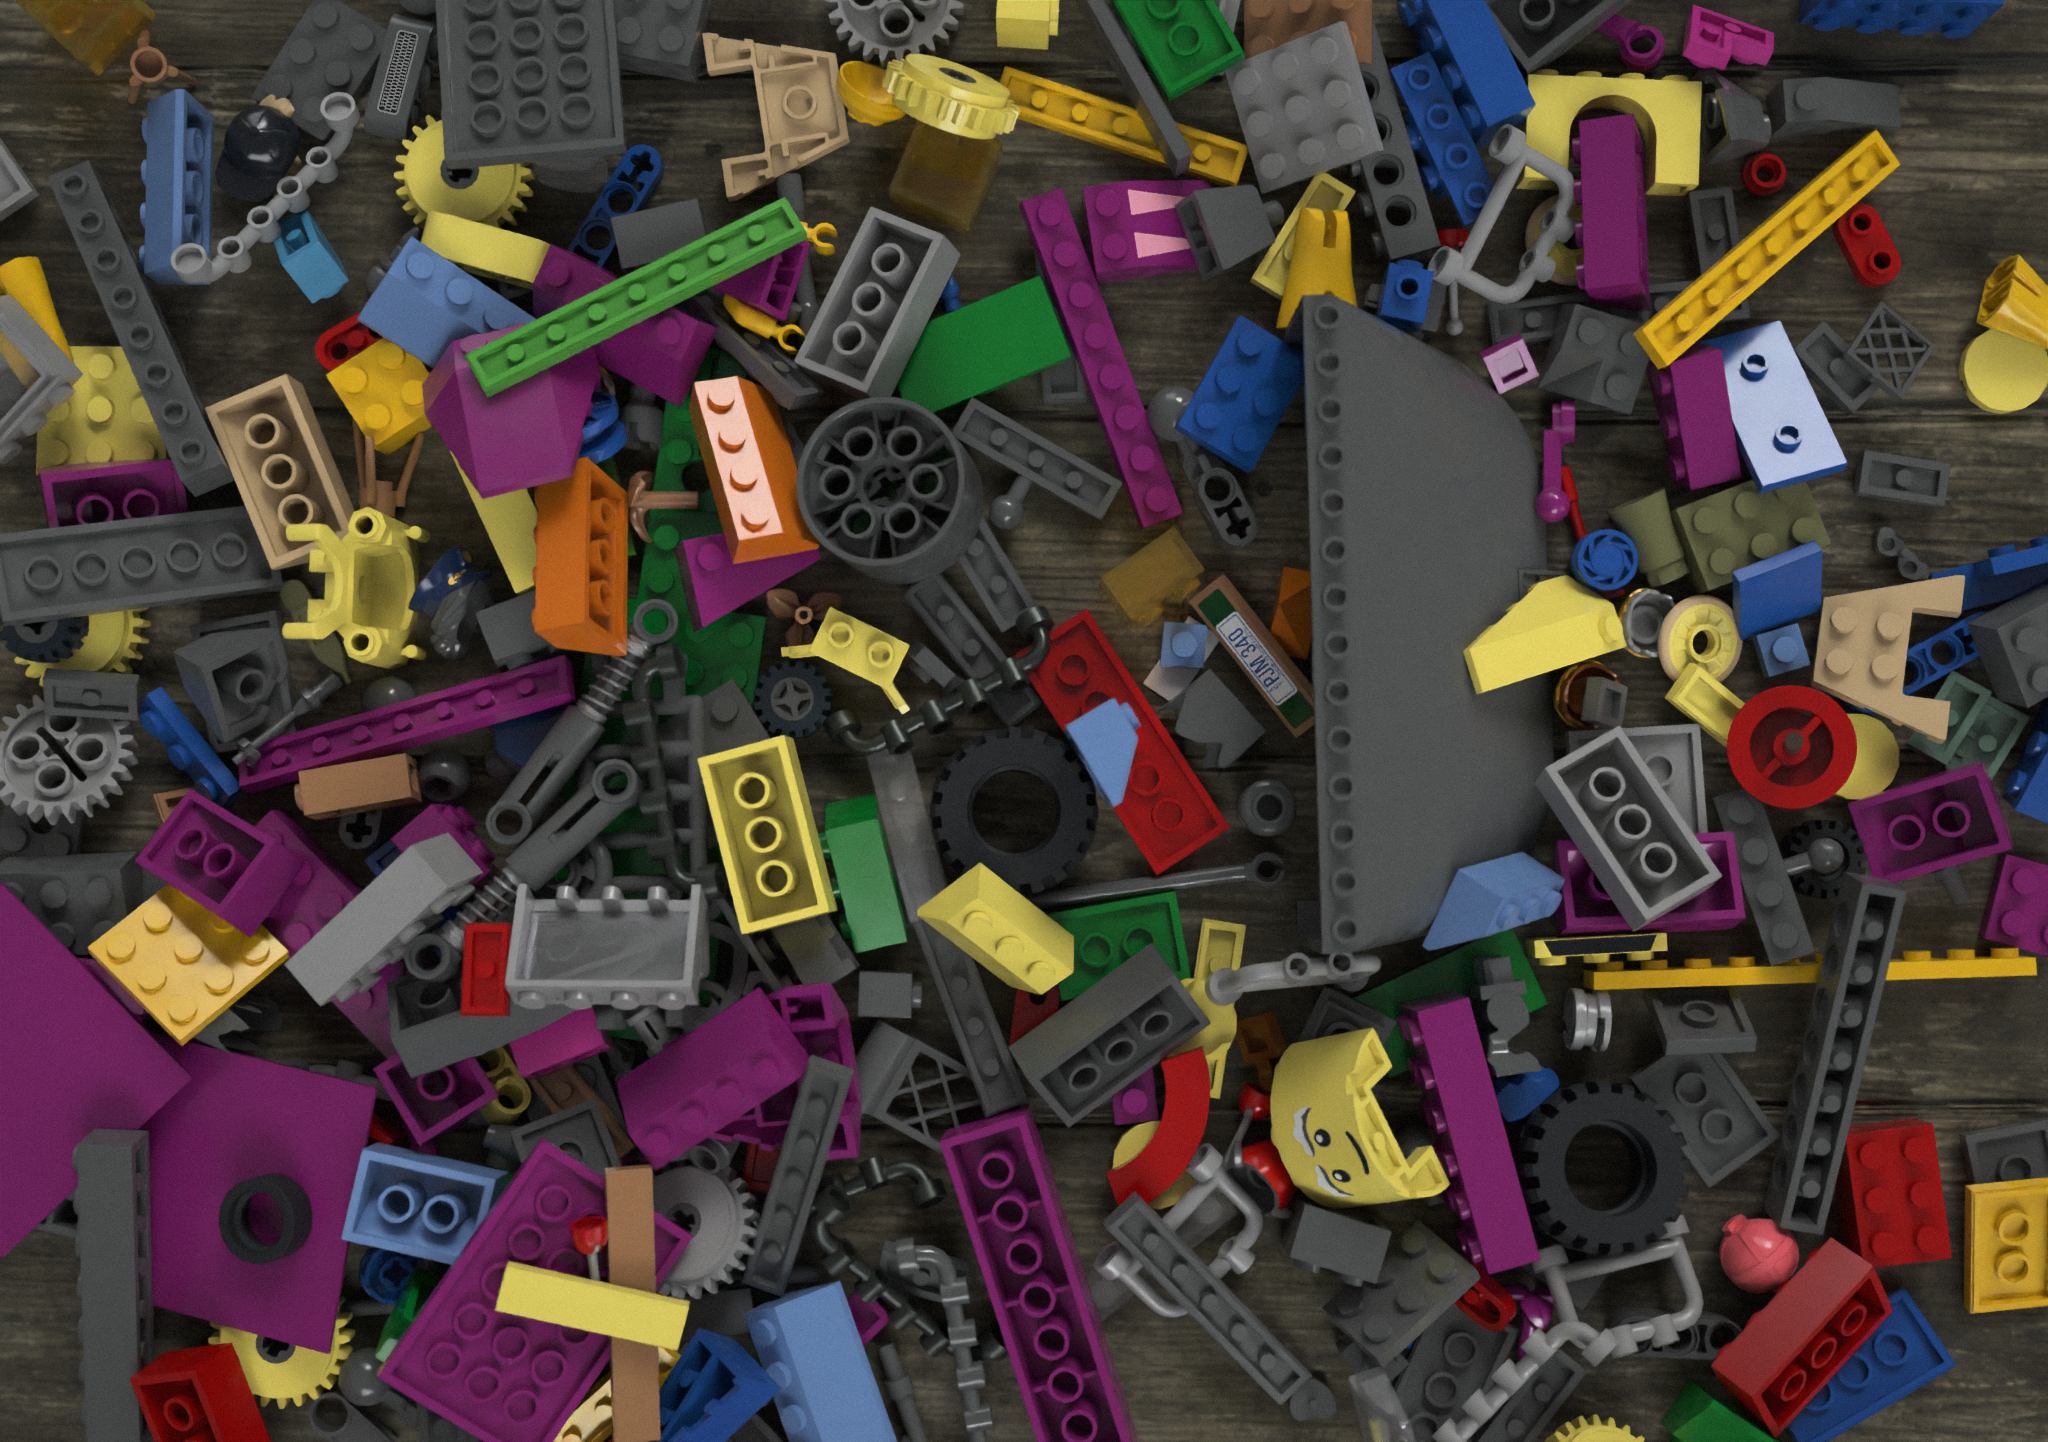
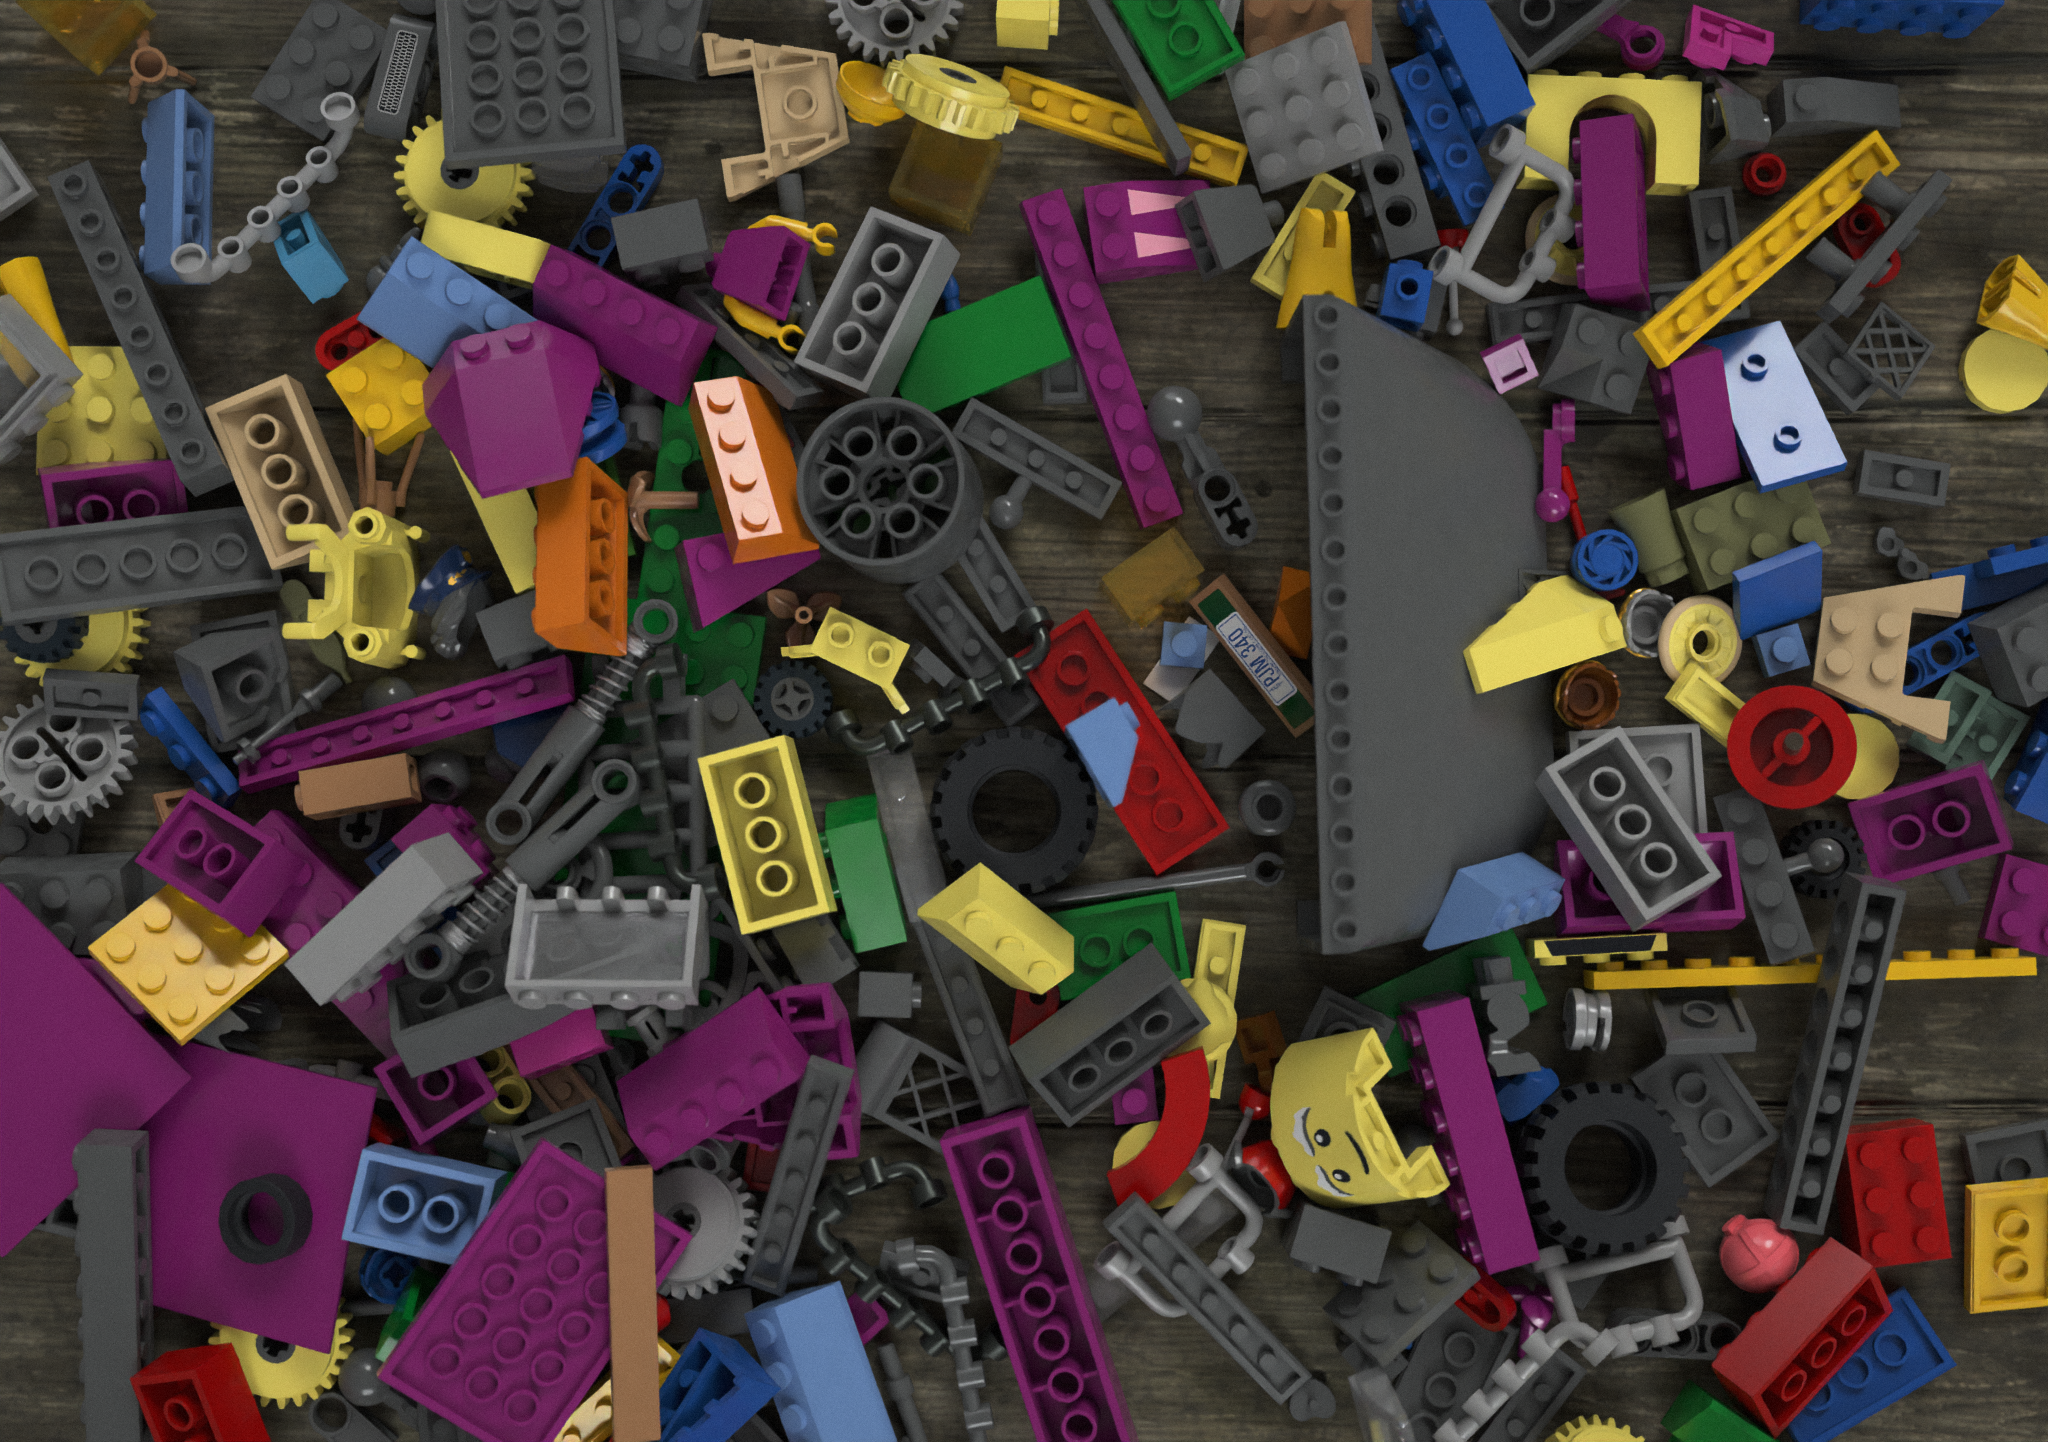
black hair [215,94,301,203] -> none
red plate [460,923,513,1017] -> none
bright green tile [464,197,807,398] -> none
light yellow tile [495,1261,690,1351] -> none
red hinge [570,1216,608,1281] -> none
blue plate [1174,315,1304,473] -> none
light grey bar [1205,953,1381,1006] -> none
dark grey plate [1581,677,1628,729] -> none
none -> dark grey plate [1805,169,1953,324]

